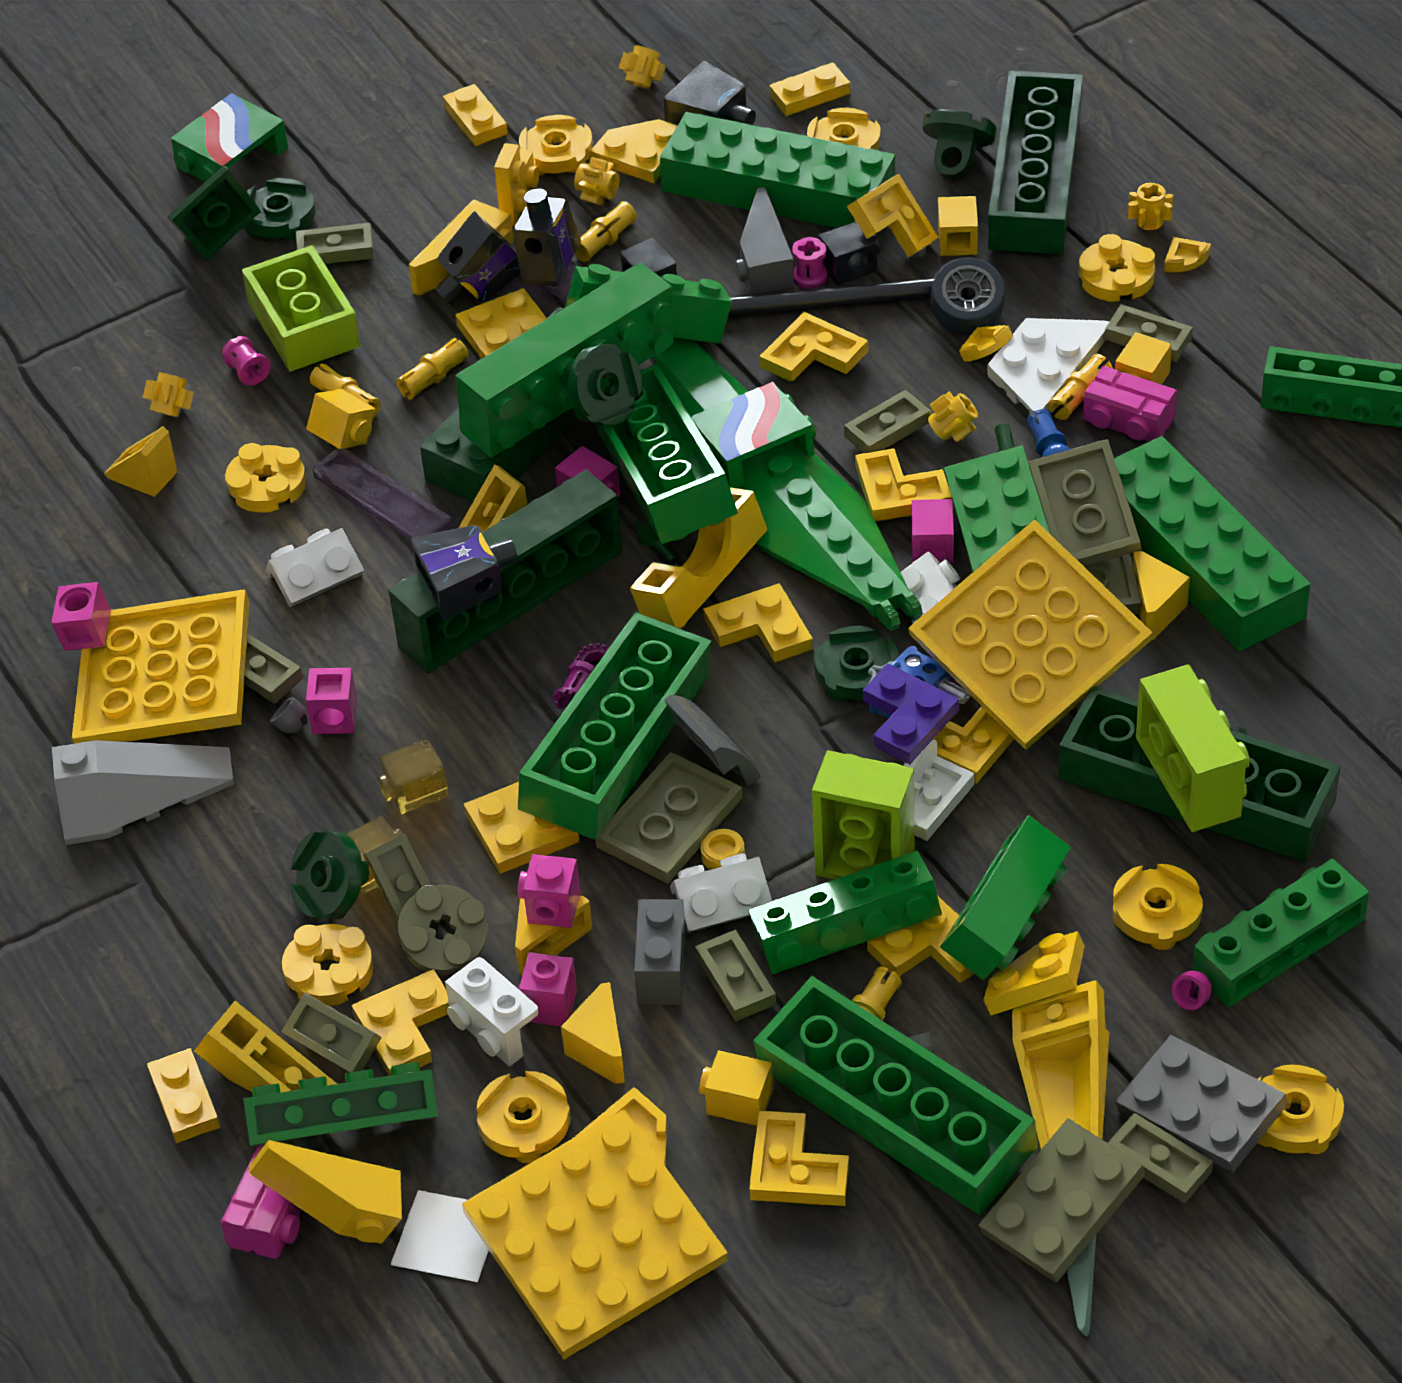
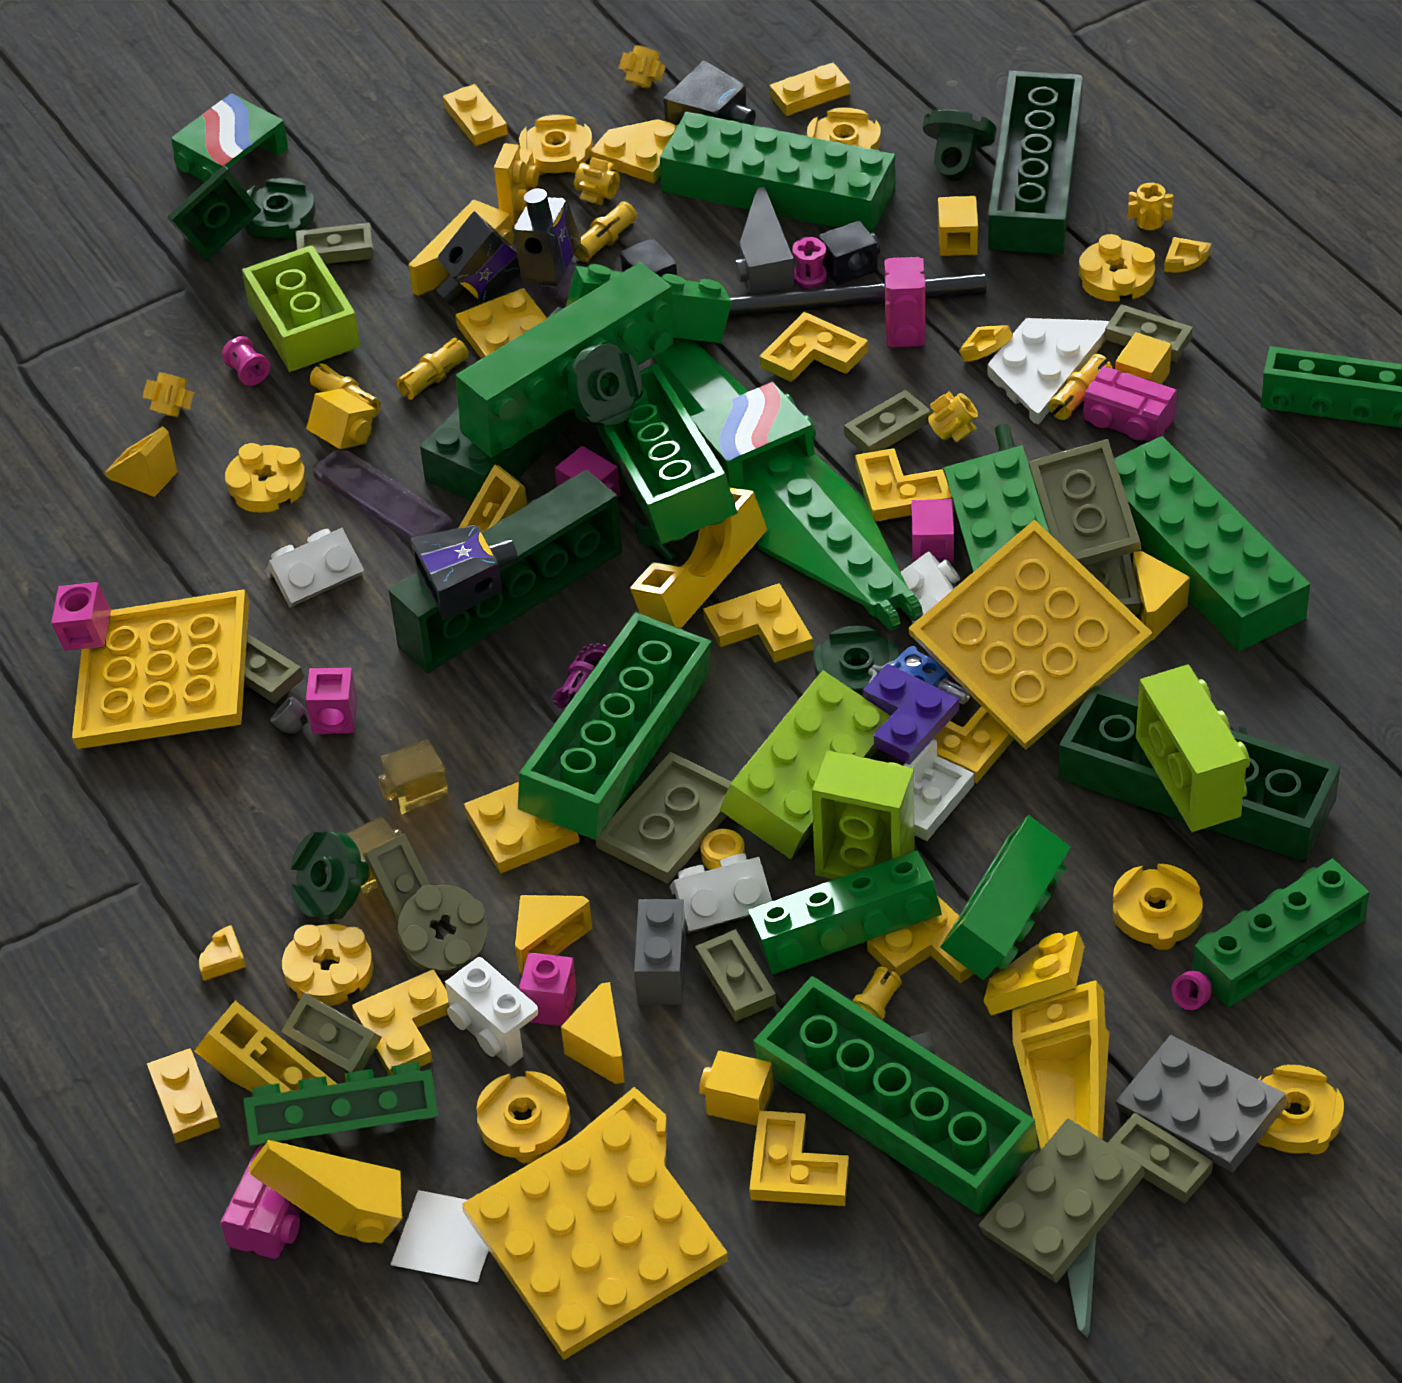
light grey wedge [52,740,234,845] -> none
dark pink brick [518,854,581,928] -> none
dark grey slope [664,695,761,787] -> none
yellow plate [847,174,939,257] -> none
wheel [931,257,1005,335] -> none
blue pin [1027,409,1070,457] -> none
none -> yellow tile [199,925,246,981]
none -> lime brick [719,670,890,859]
none -> dark pink brick [884,257,925,347]

